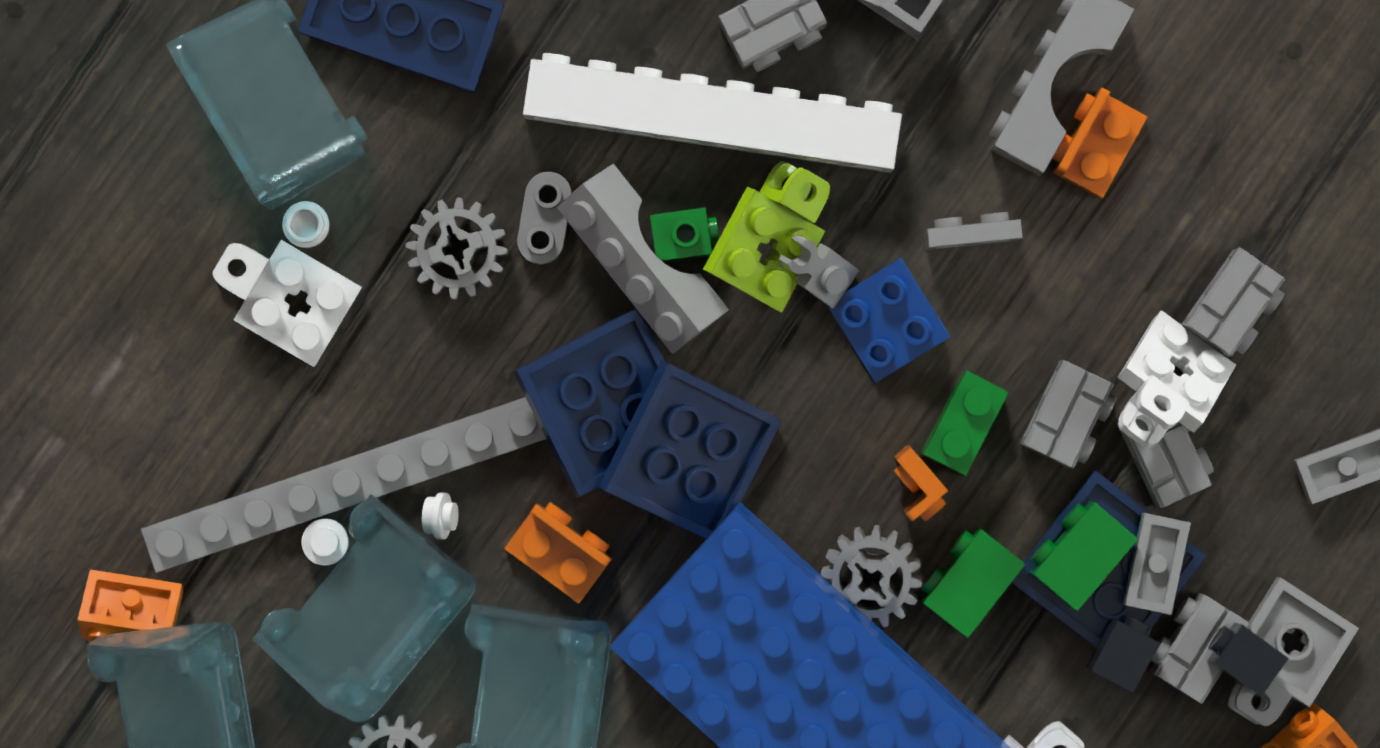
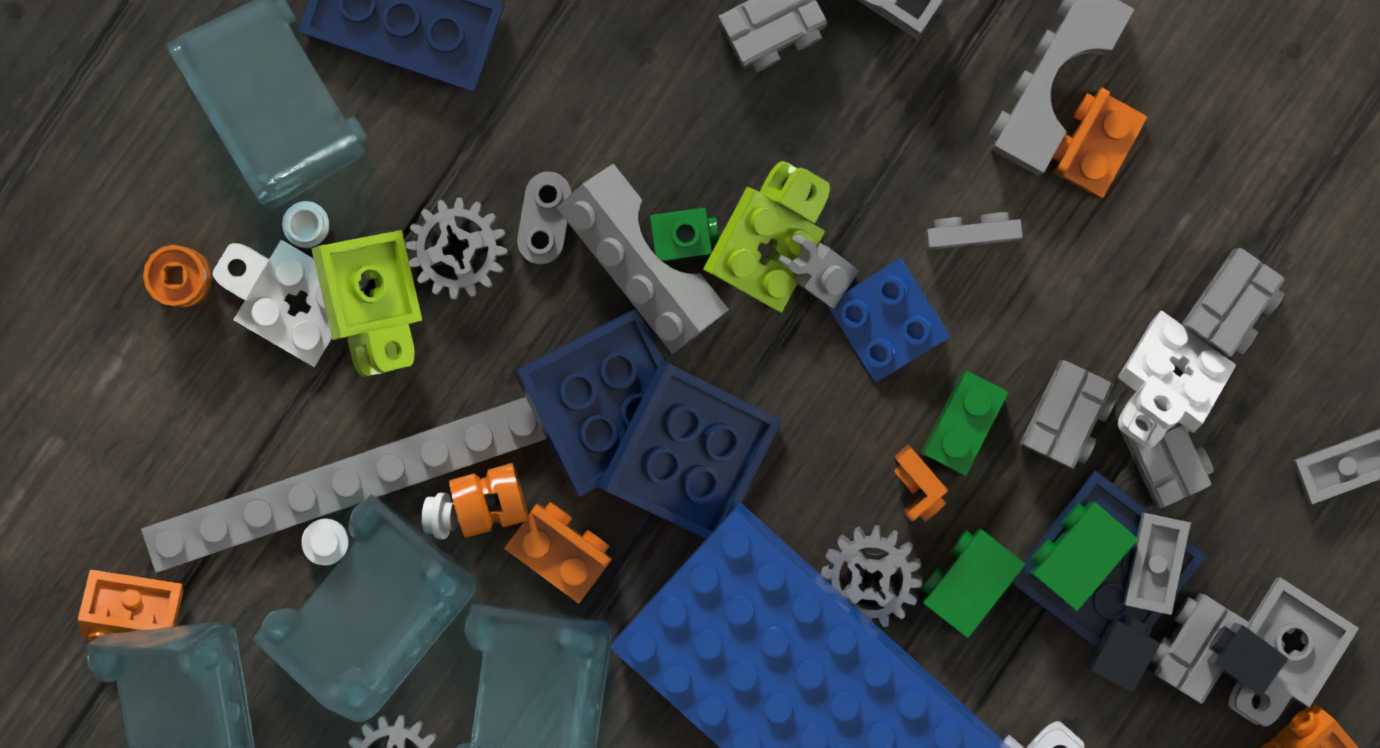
white brick [523,53,902,173] -> none
none -> orange wheel [143,245,214,308]
none -> lime plate [312,230,423,377]
none -> orange wheel [449,463,529,538]

